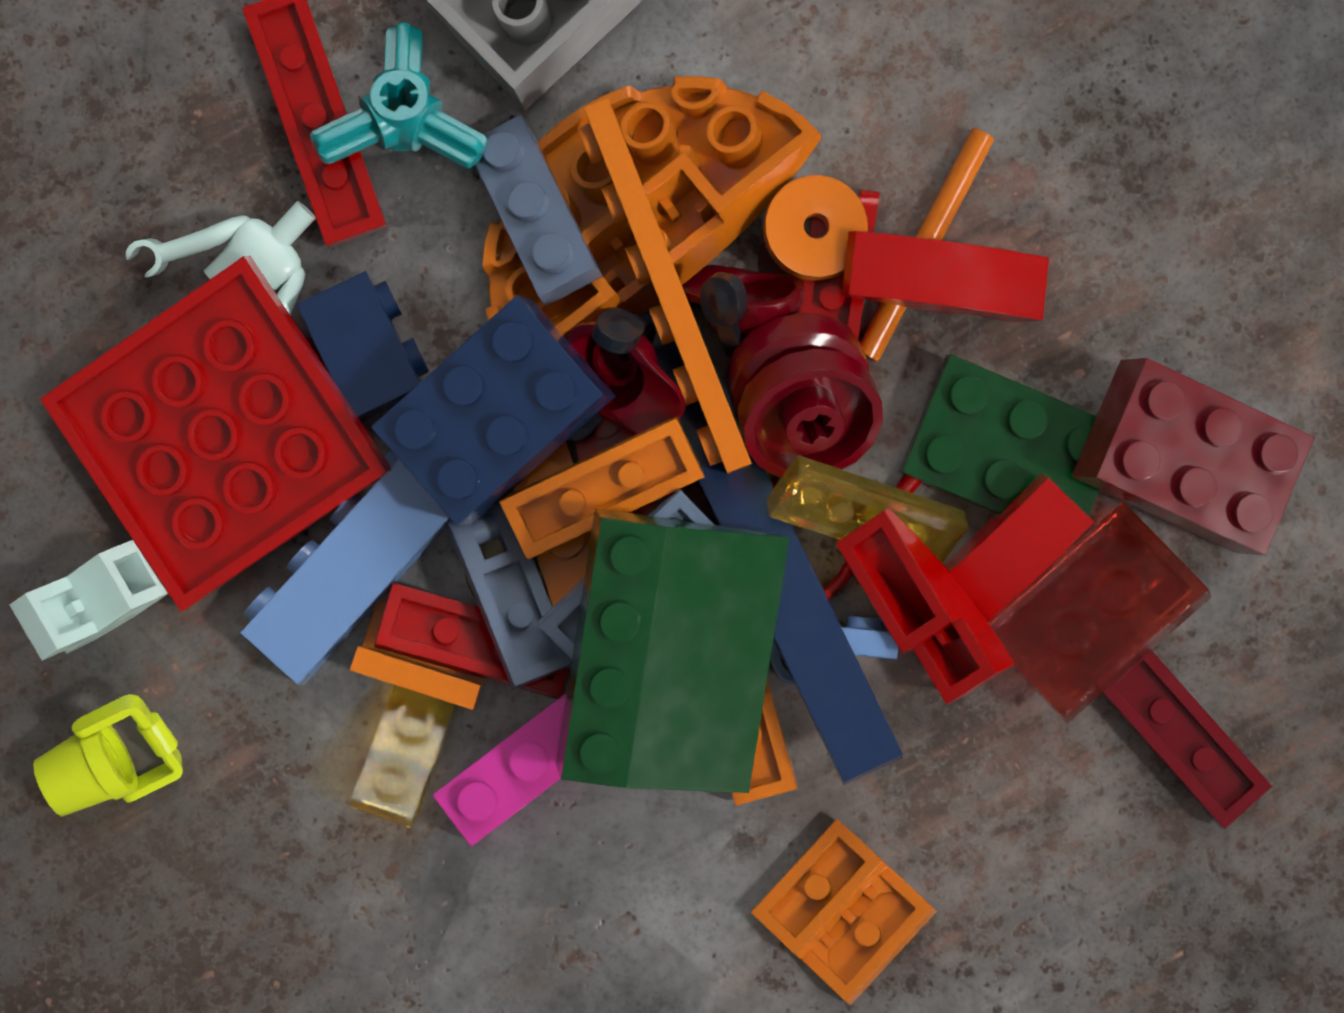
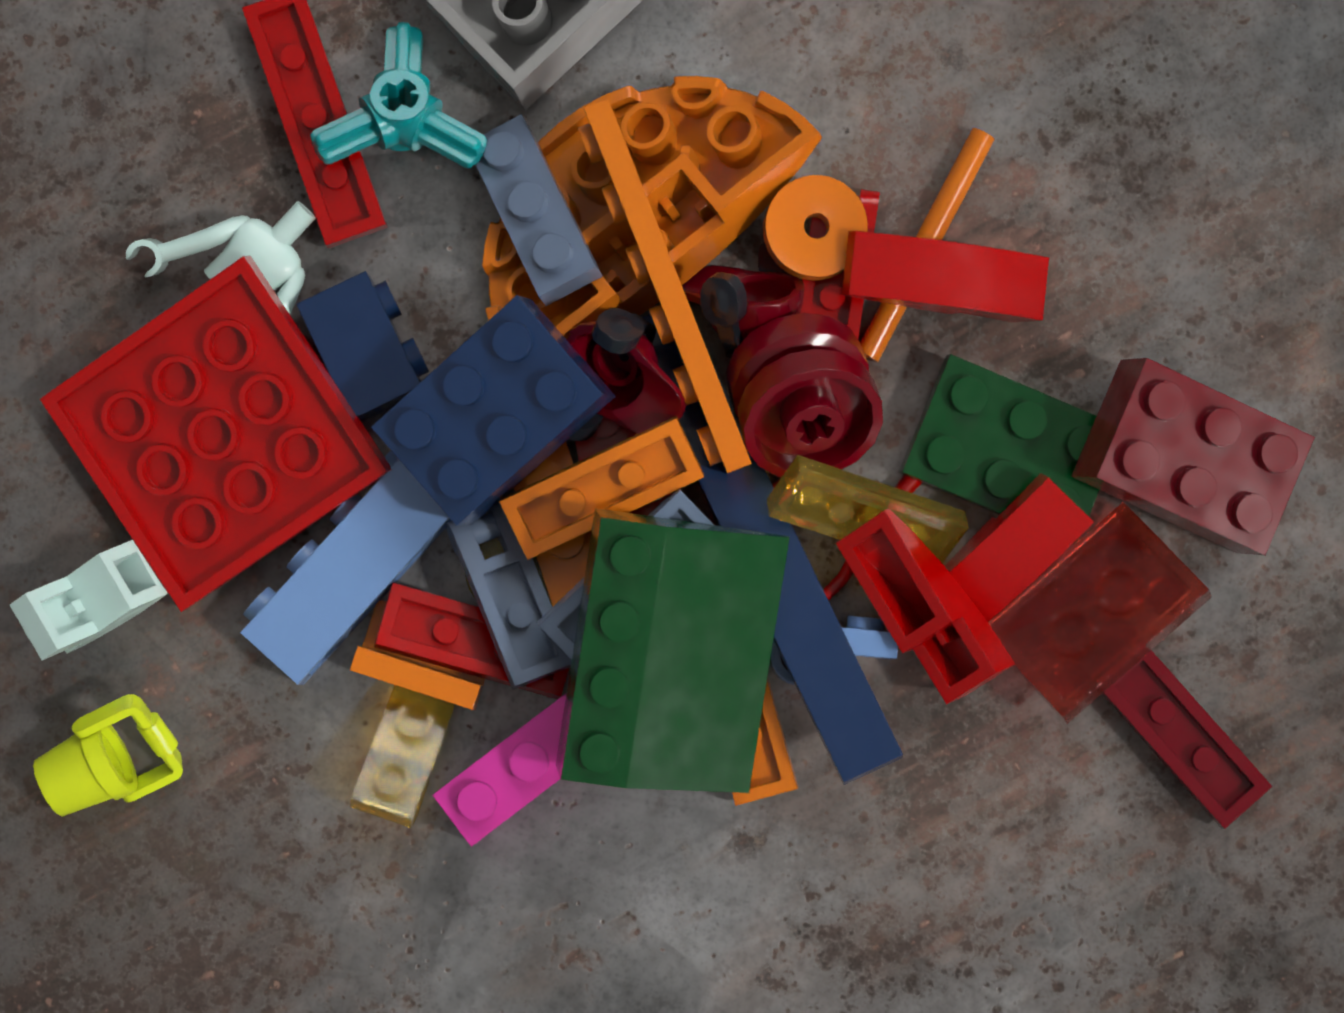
orange slope [750,819,937,1005] -> none

